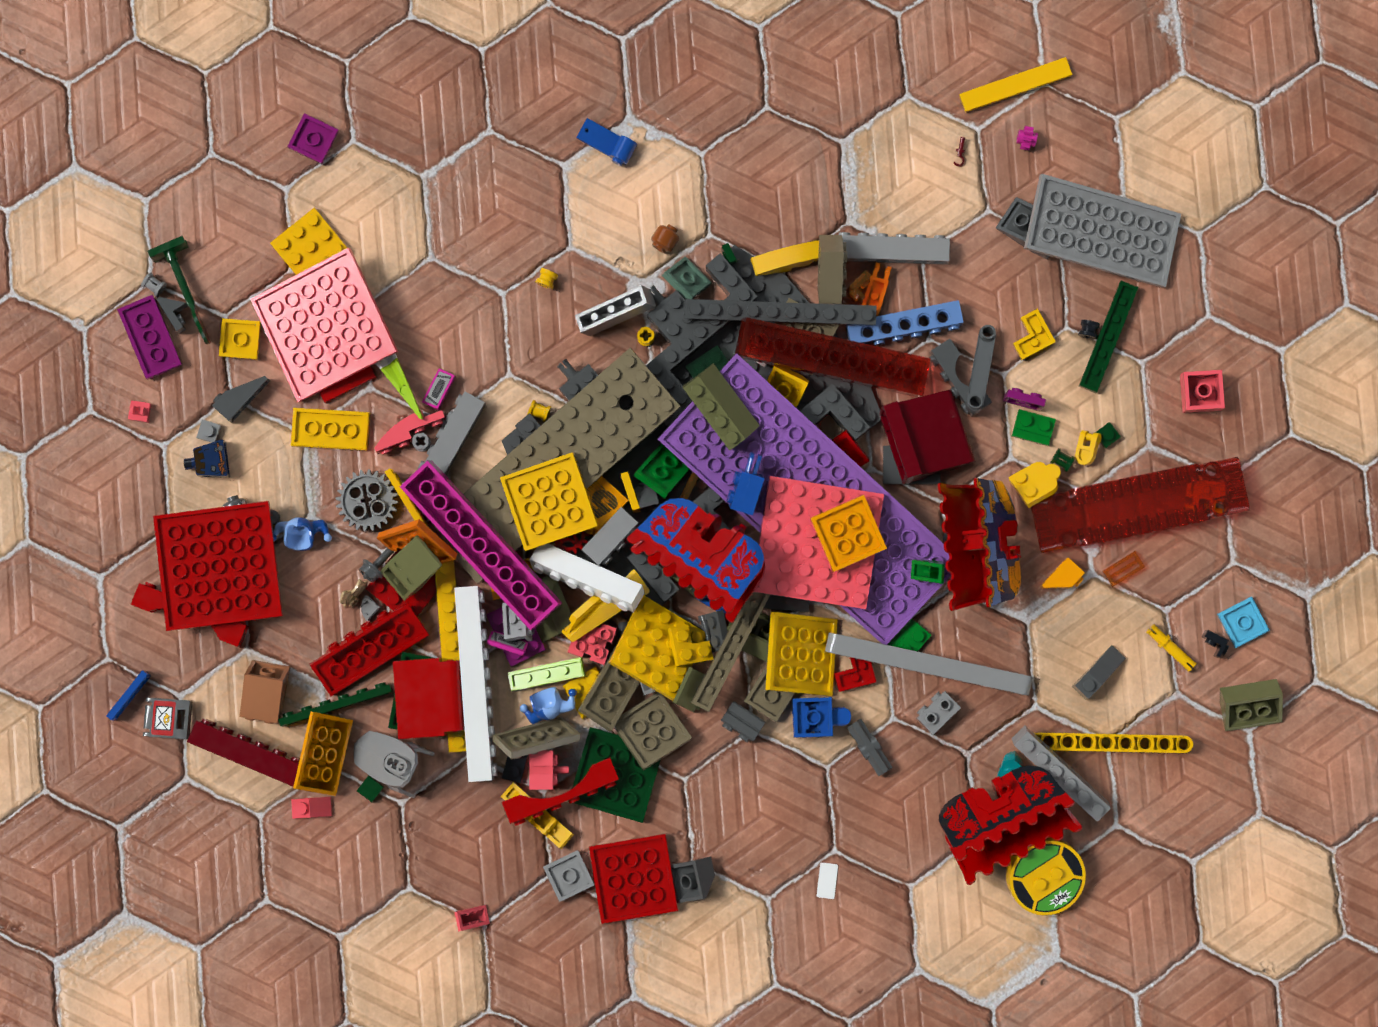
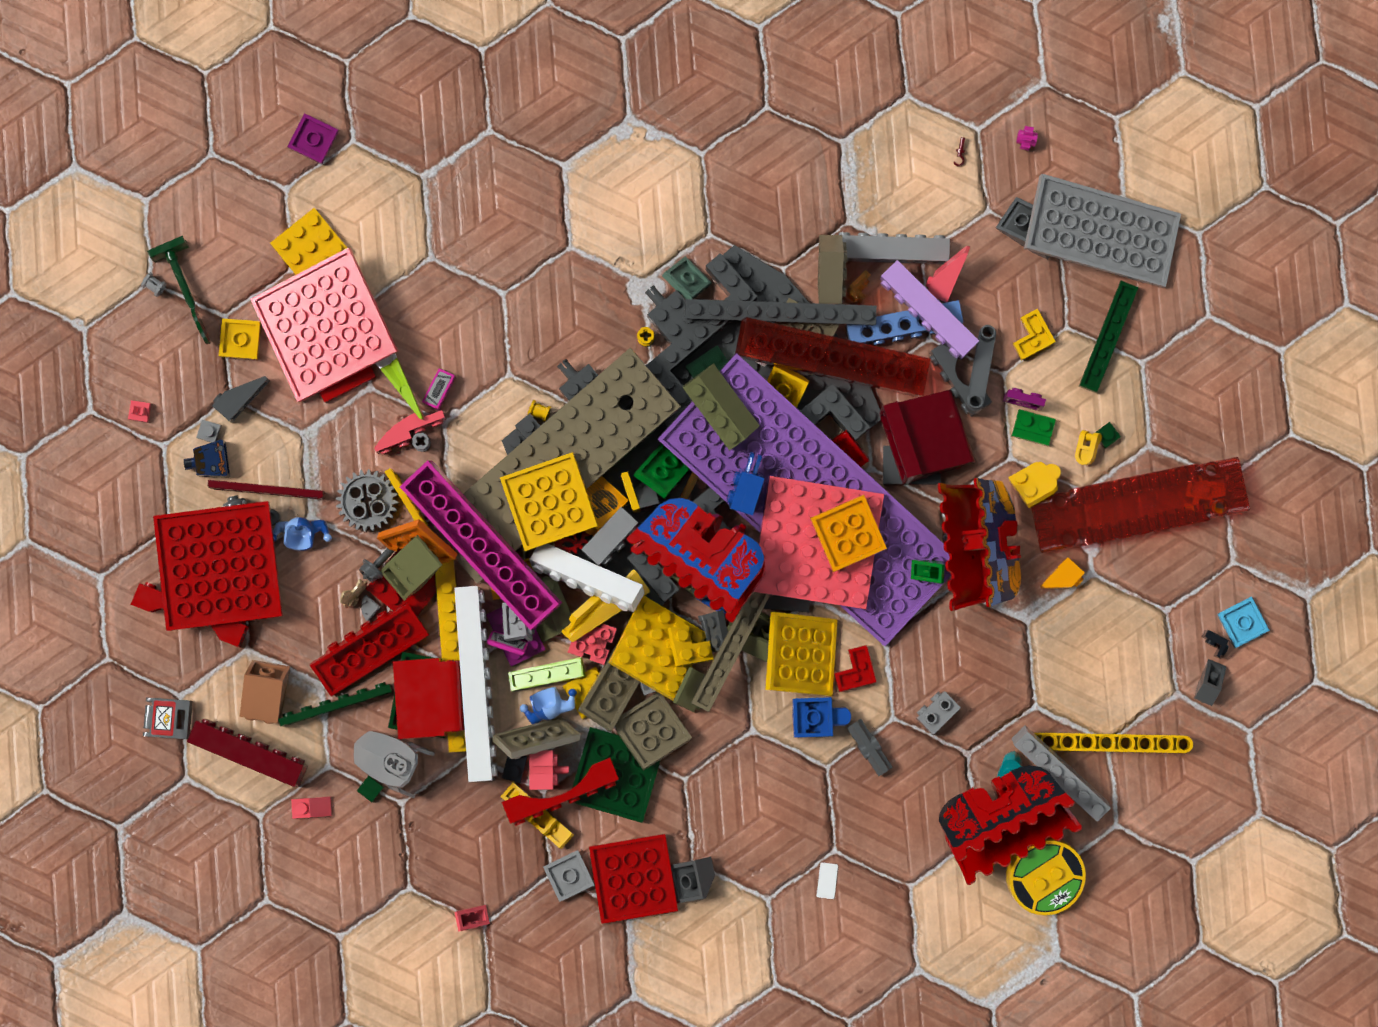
blue tile [106,670,151,721] -> none
magenta plate [117,294,182,380] -> none
dark grey slope [157,297,188,334] -> none
yellow tile [291,408,370,451] -> none
light orange slope [293,711,353,796] -> none
light grey brick [417,392,486,475] -> none
yellow wheel [535,268,558,290] -> none
light grey brick [575,285,656,336] -> none
blue door [576,118,637,166] -> none
arm [610,613,629,638] -> none
dark orange head [651,224,679,253] -> none
dark green tile [721,243,737,266] -> none
dark grey brick [721,701,766,743] -> none
dark tan plate [744,669,795,722] -> none
yellow slope [750,240,819,276] -> none
light grey beam [825,633,1033,696] -> none
orange hinge [862,262,892,316] -> none
green plate [887,618,931,652] -> none
yellow tile [959,57,1072,113] -> none
dark green bush [1050,448,1075,472] -> none
dark grey slope [1072,645,1126,700] -> none
black wheel [1078,320,1100,339] -> none
clear orange tile [1102,551,1145,587] -> none
yellow pin [1146,624,1197,672] -> none
coral brick [1180,370,1225,413] -> none
olive slope [1220,679,1283,731] -> none
none -> dark red tile [208,480,325,500]
none -> lavender brick [880,260,979,359]
none -> coral slope [925,246,970,303]
none -> dark grey slope [1194,659,1226,706]

